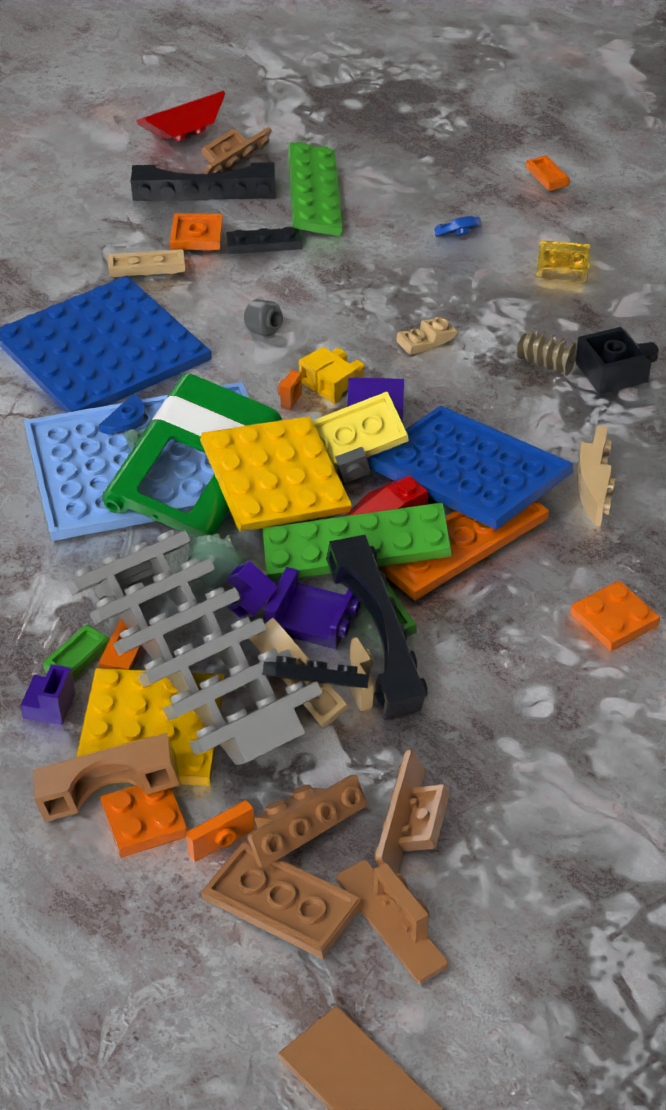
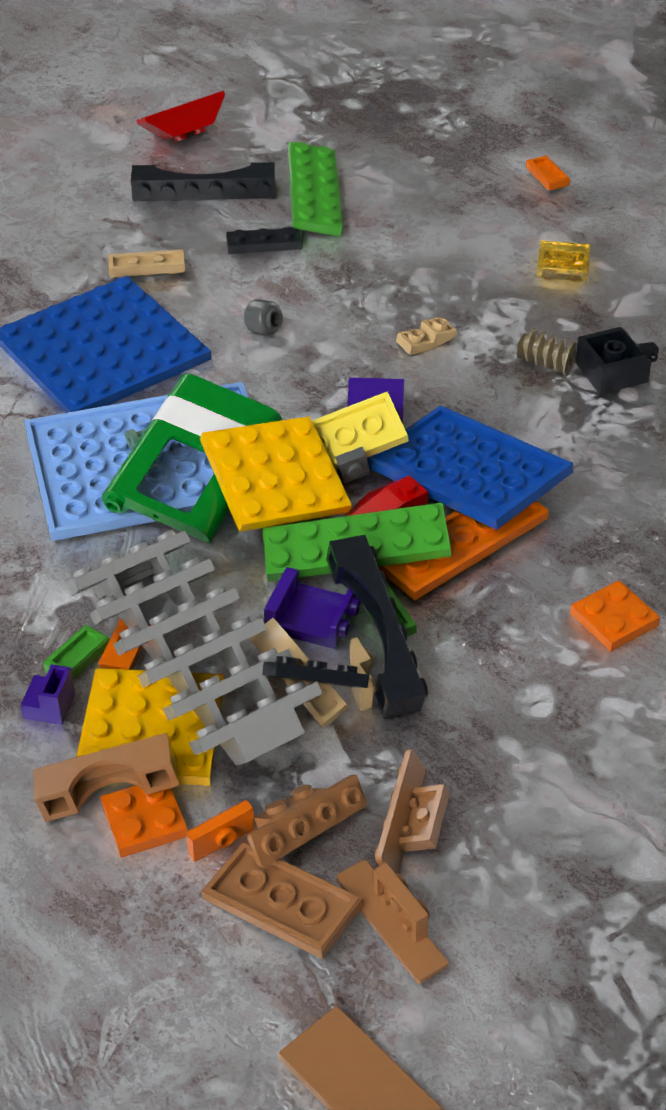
blue plate [99,394,145,435] -> none
orange plate [170,214,223,251] -> none
sand green hair [188,534,246,588] -> none
medium nougat bracket [201,127,272,174] -> none
dark purple piece [226,561,278,620] -> none
orange plate [278,370,302,410] -> none
yellow hips [299,347,365,405] -> none
blue plate [434,216,482,237] -> none
tan slope [577,425,616,526] -> none

